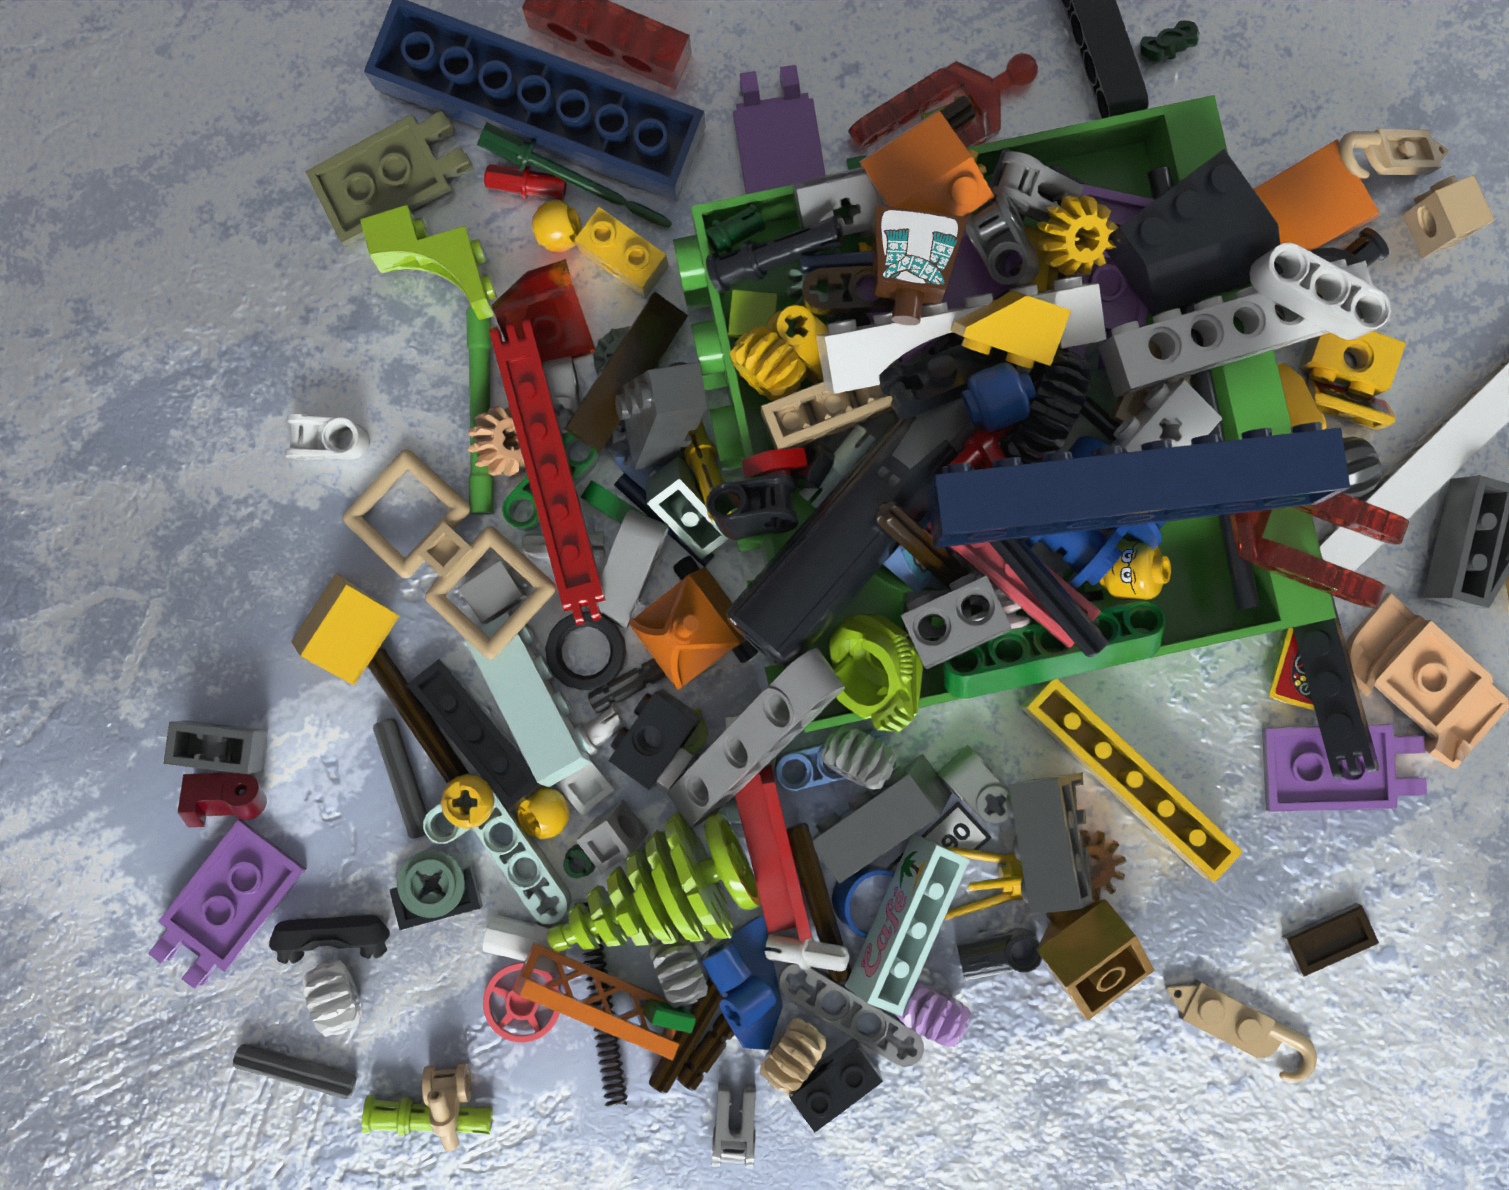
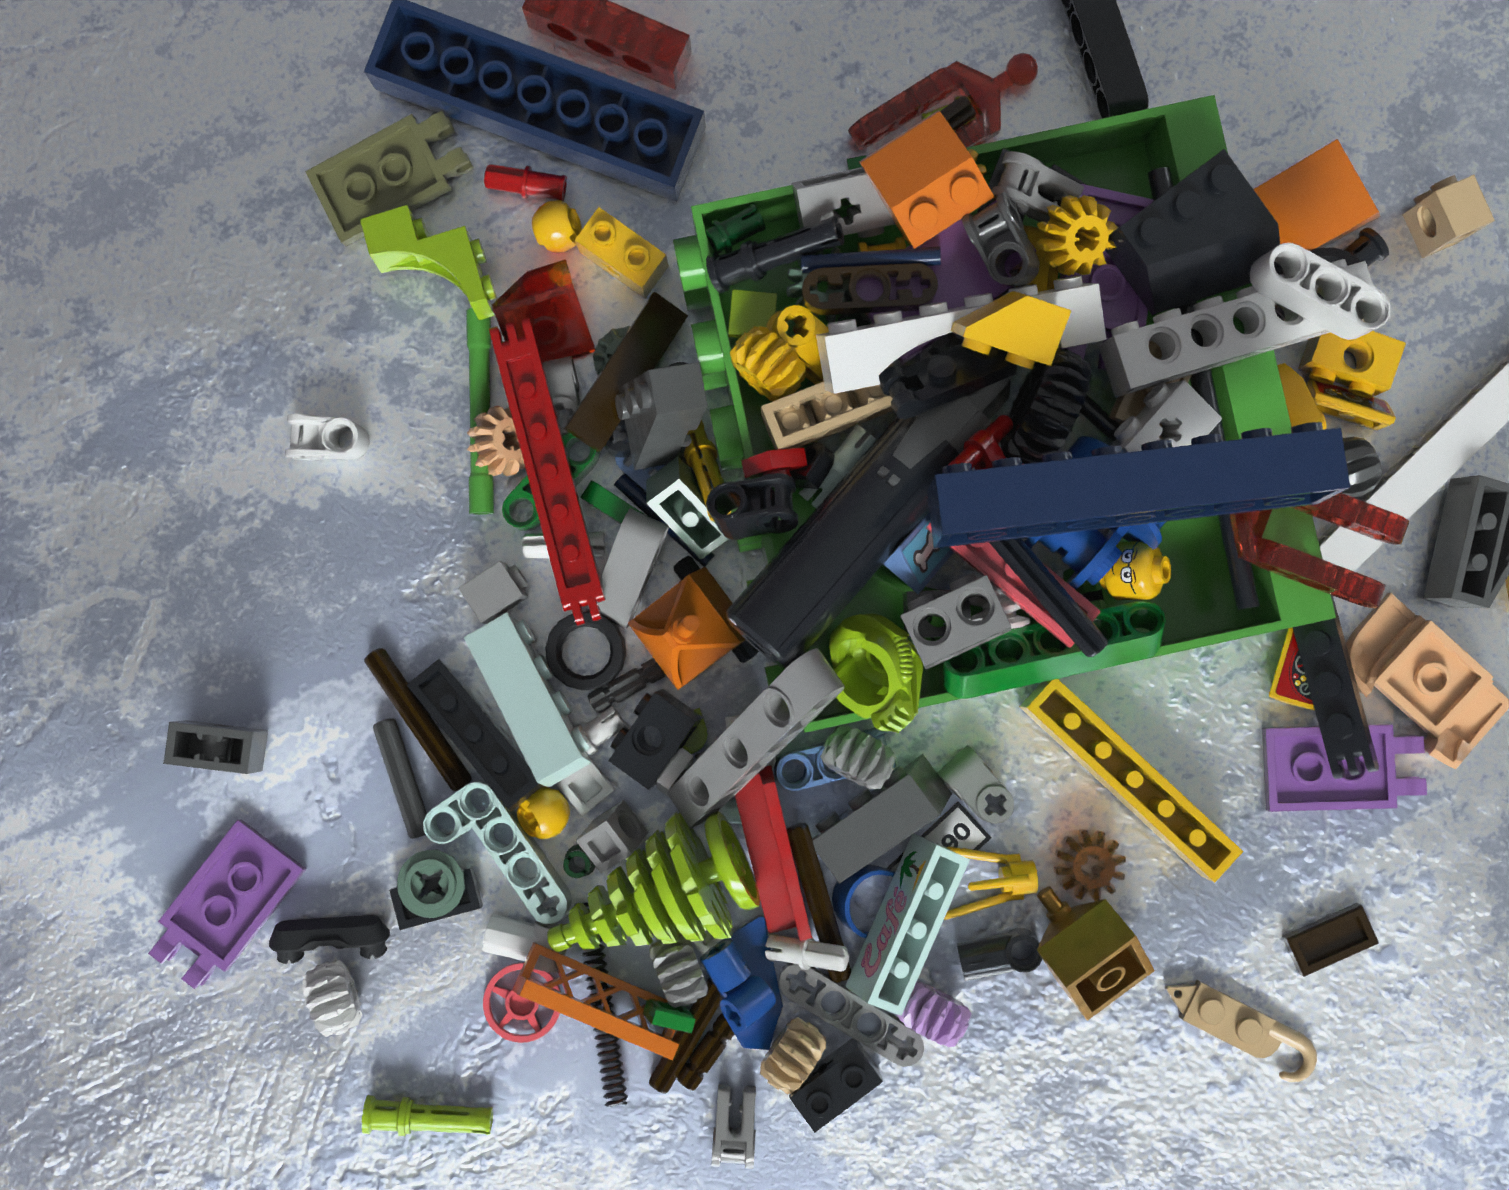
dark red leg [177,772,267,828] -> none
dark grey axle [233,1044,357,1099] -> none
yellow slope [291,573,400,685] -> none
tan bar [343,449,556,659] -> none
tan piece [422,1063,471,1151] -> none
yellow piece [440,774,495,829] -> none
dark green piece [477,122,672,228] -> none
medium lavender tile [733,65,826,194] -> none
torso [871,205,967,325] -> none
dark brown axle [875,501,969,589] -> none
blue head [961,362,1036,432] -> none
dark grey wedge [1006,772,1092,914] -> none
dark green piece [1139,20,1200,62] -> none
tan plate [1339,128,1449,179] -> none

